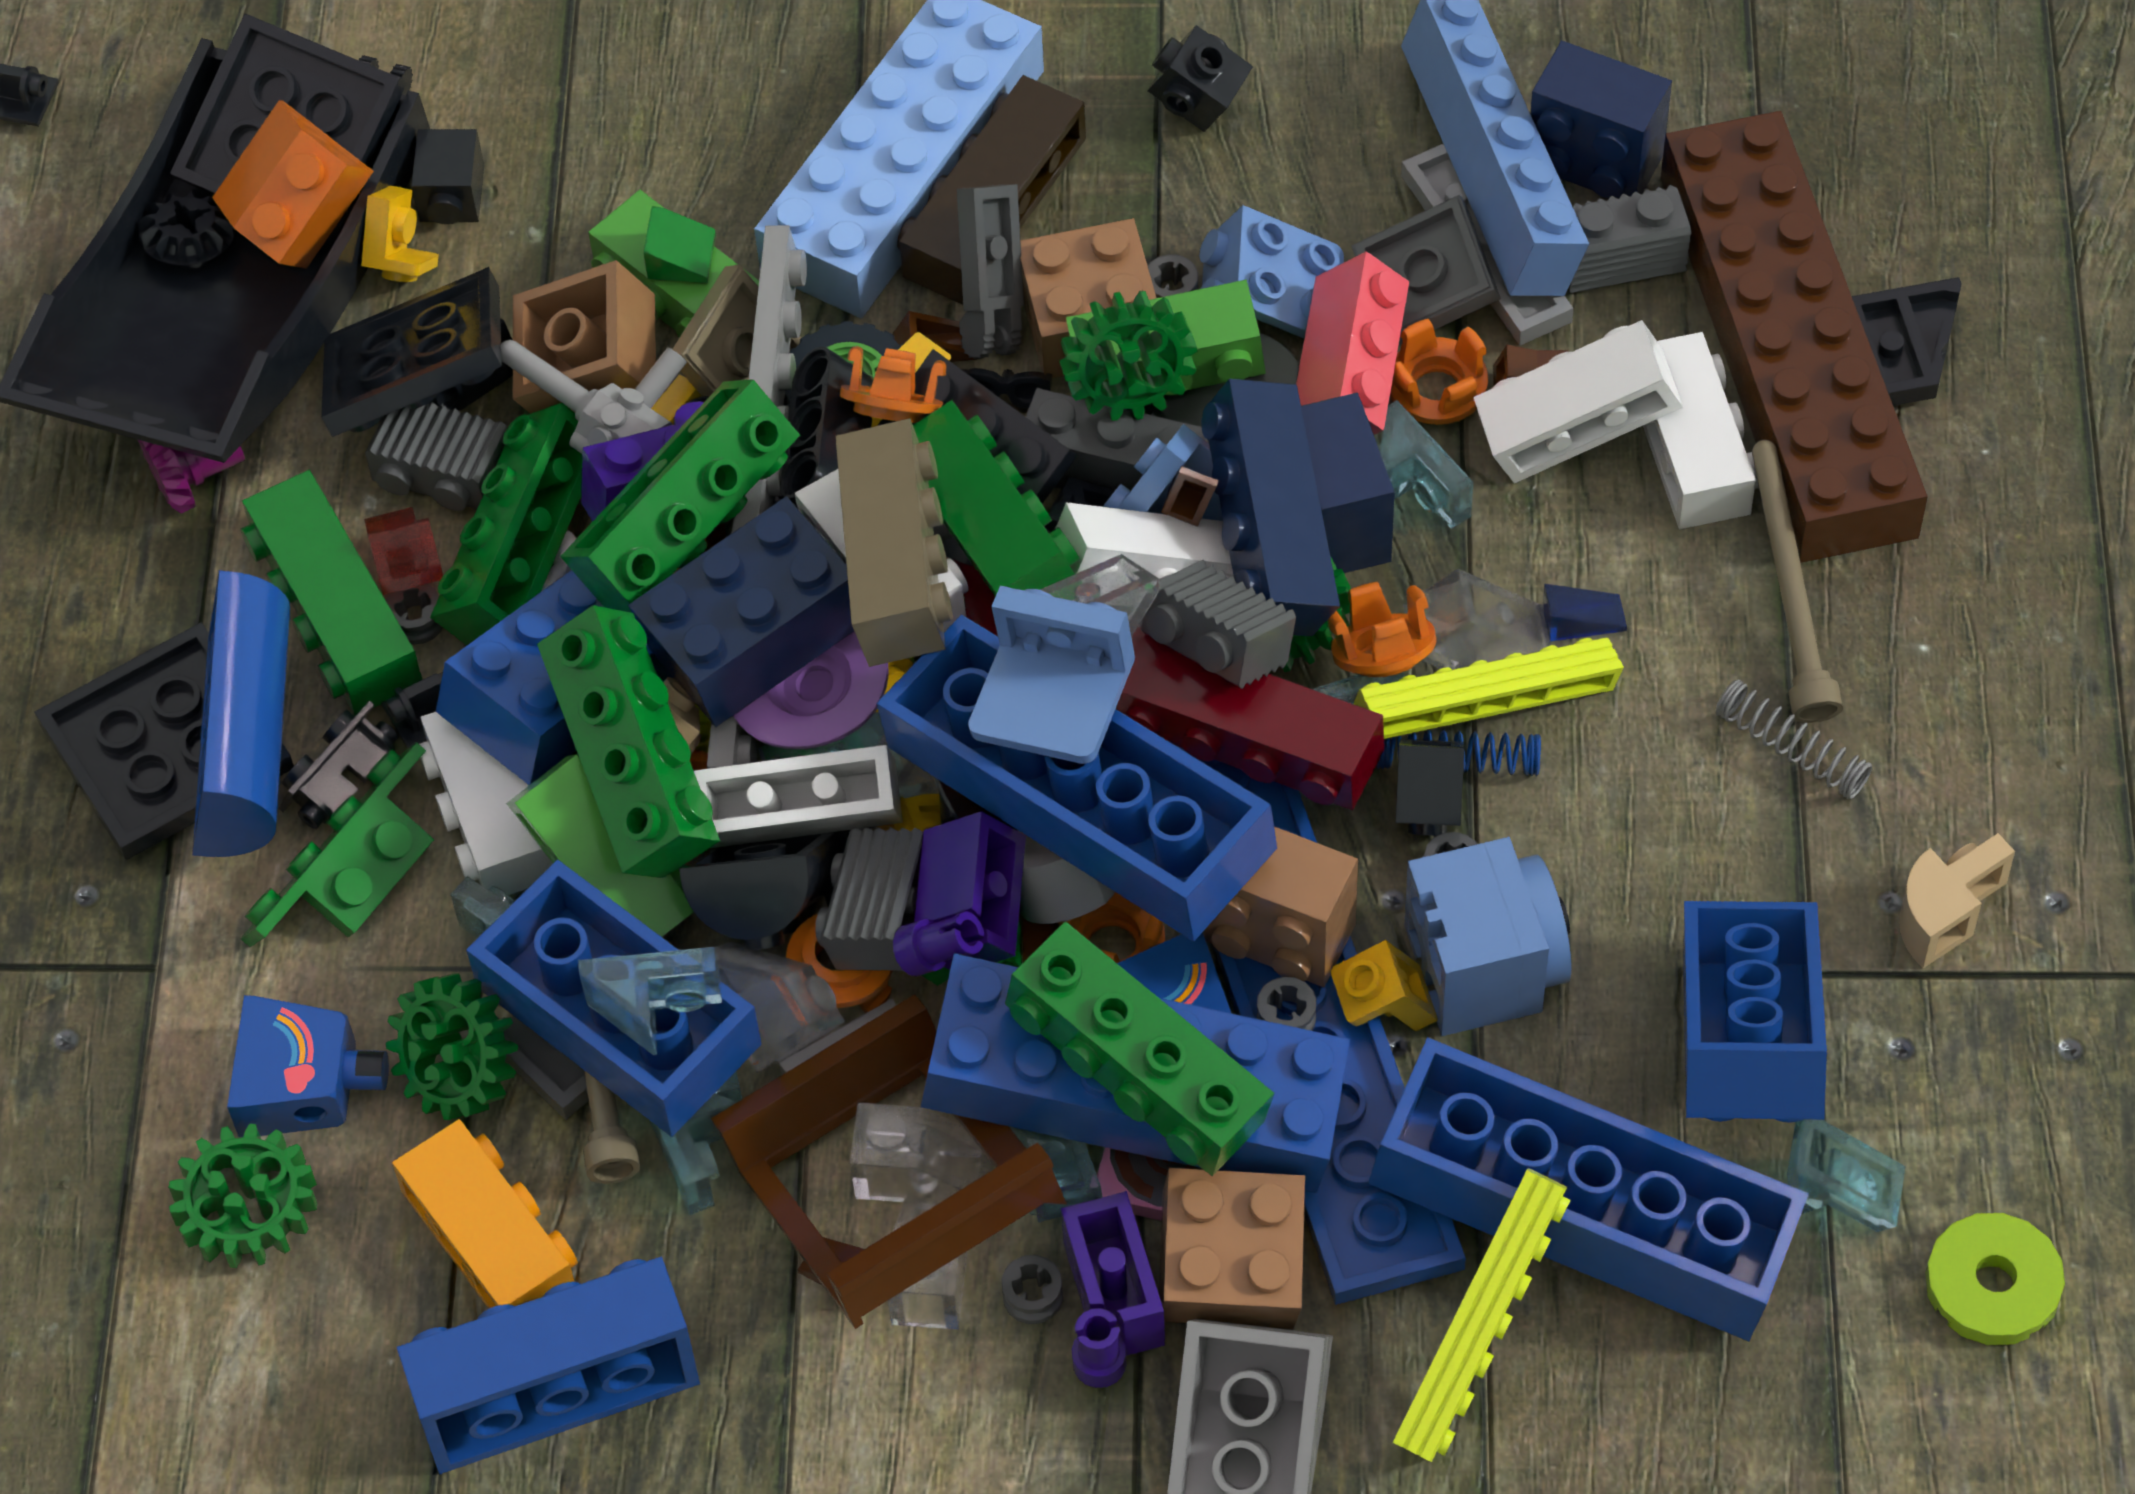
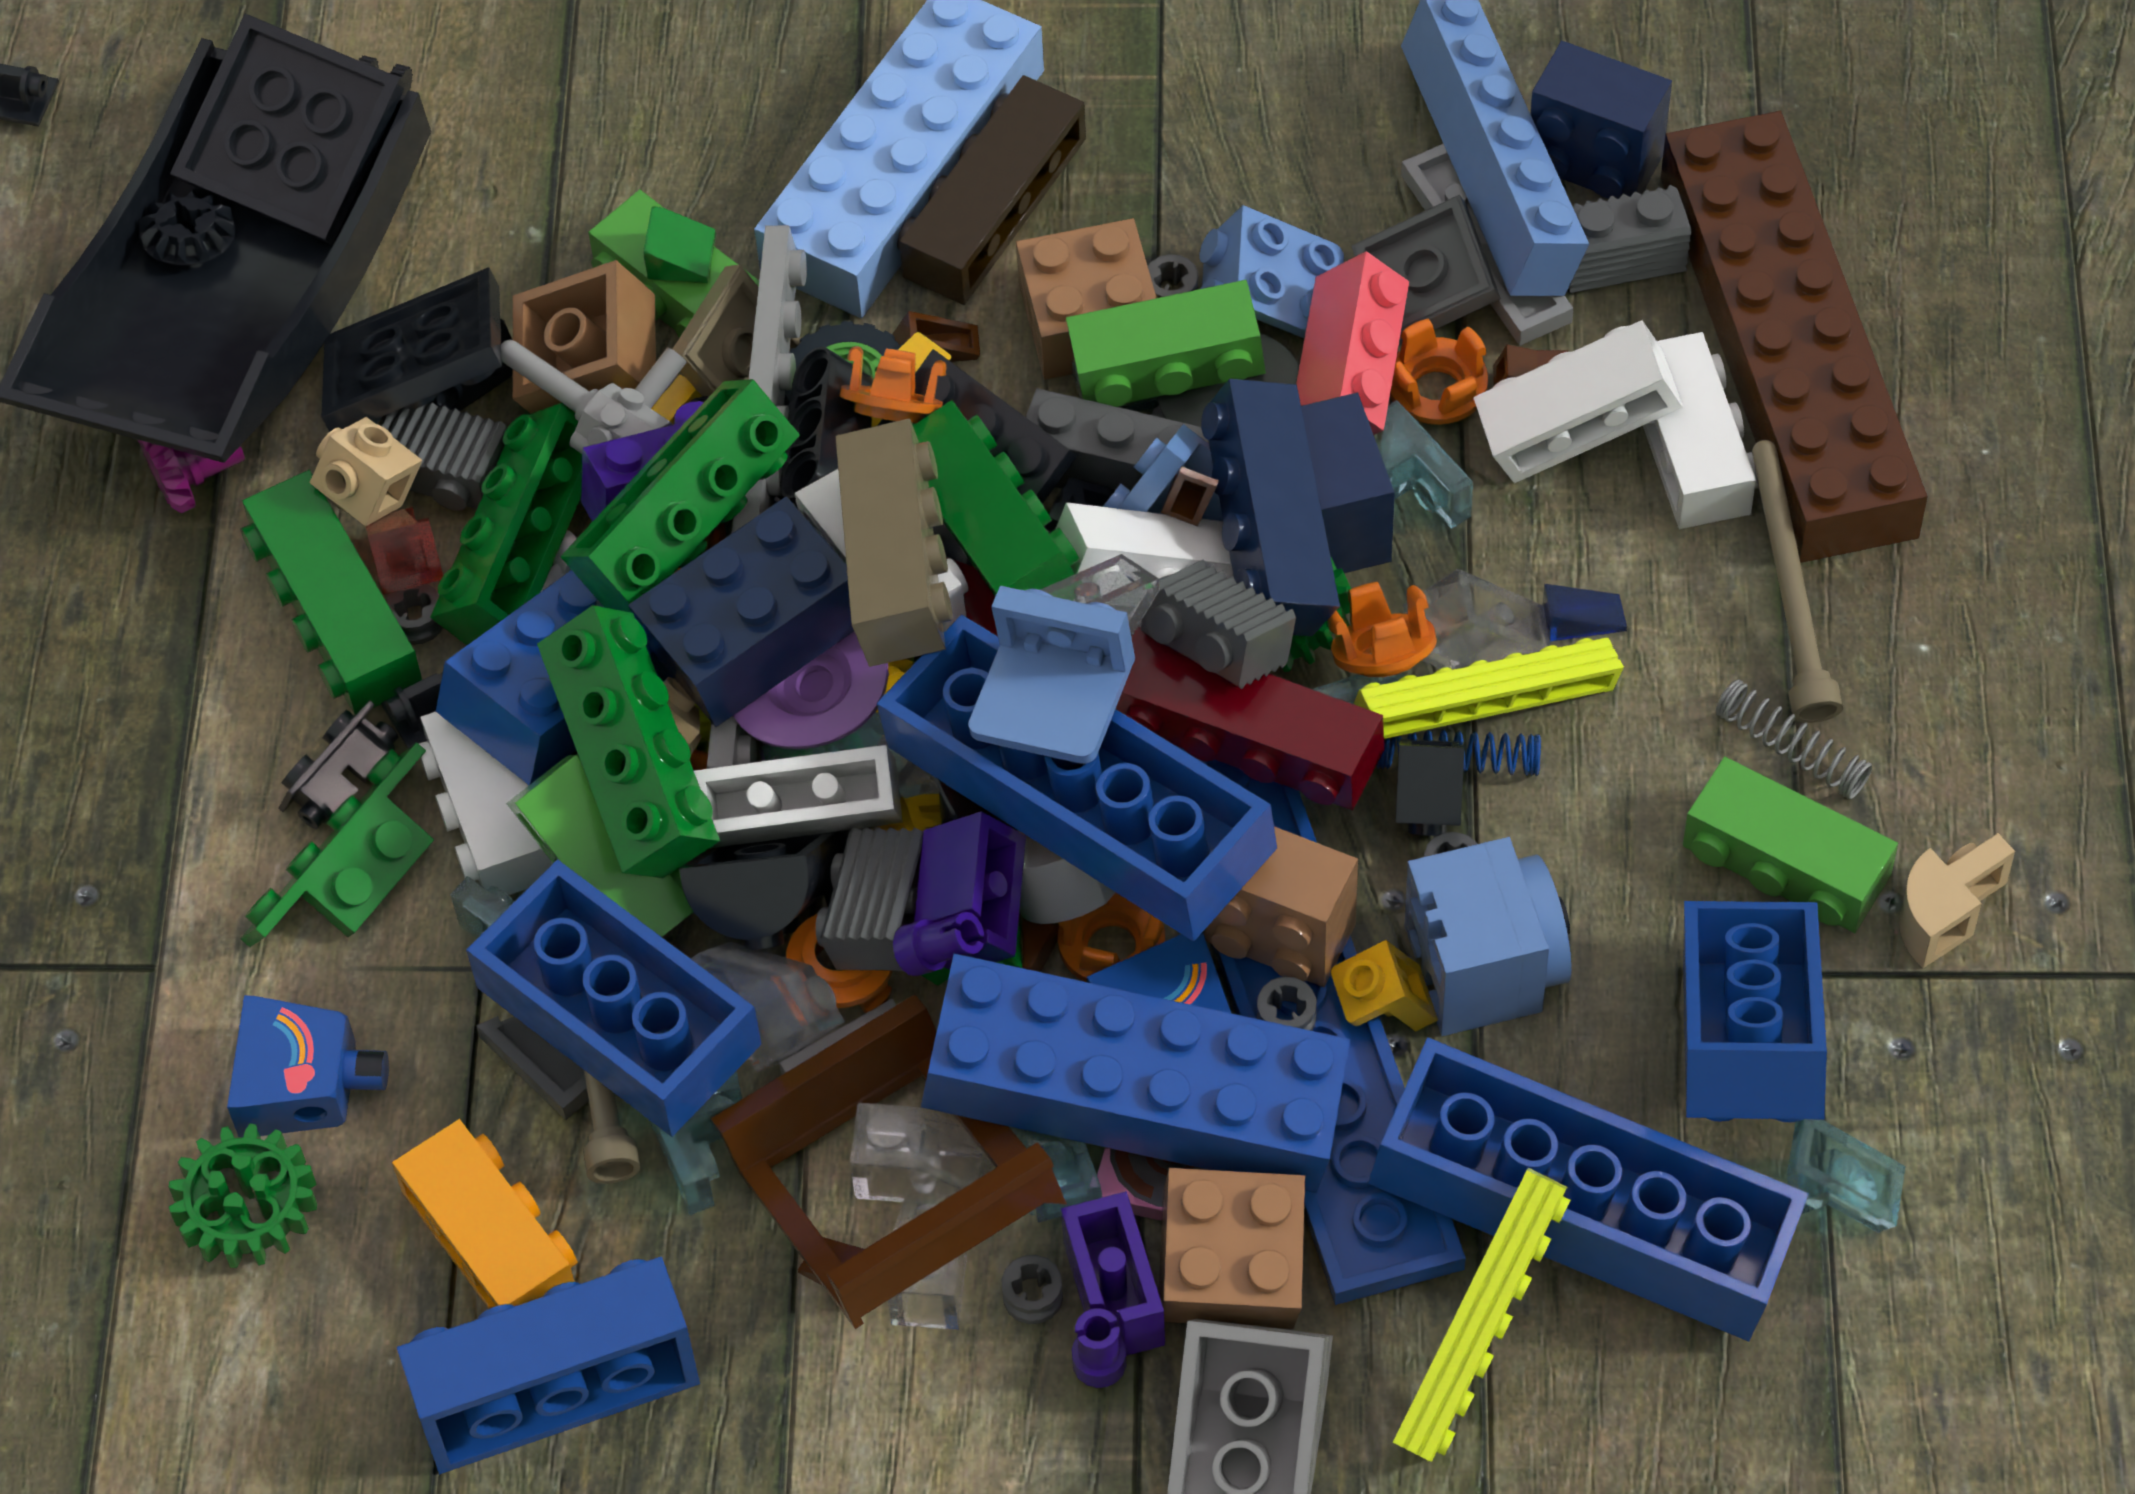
black plate [34,622,294,860] -> none
blue brick [192,570,290,857] -> none
orange slope [212,100,374,269] -> none
yellow bracket [361,186,439,282] -> none
green gear [386,973,518,1120] -> none
black brick [411,129,484,224] -> none
clear light blue slope [578,947,722,1055] -> none
dark grey hinge [957,184,1024,359] -> none
black piece [962,368,1052,409] -> none
green brick [1005,921,1275,1176] -> none
green gear [1059,291,1198,421] -> none
black brick [1147,25,1253,132] -> none
black wing [1852,277,1962,406] -> none
lime tile [1925,1213,2065,1345] -> none
none -> tan brick [310,417,423,527]
none -> bright green brick [1683,756,1898,933]

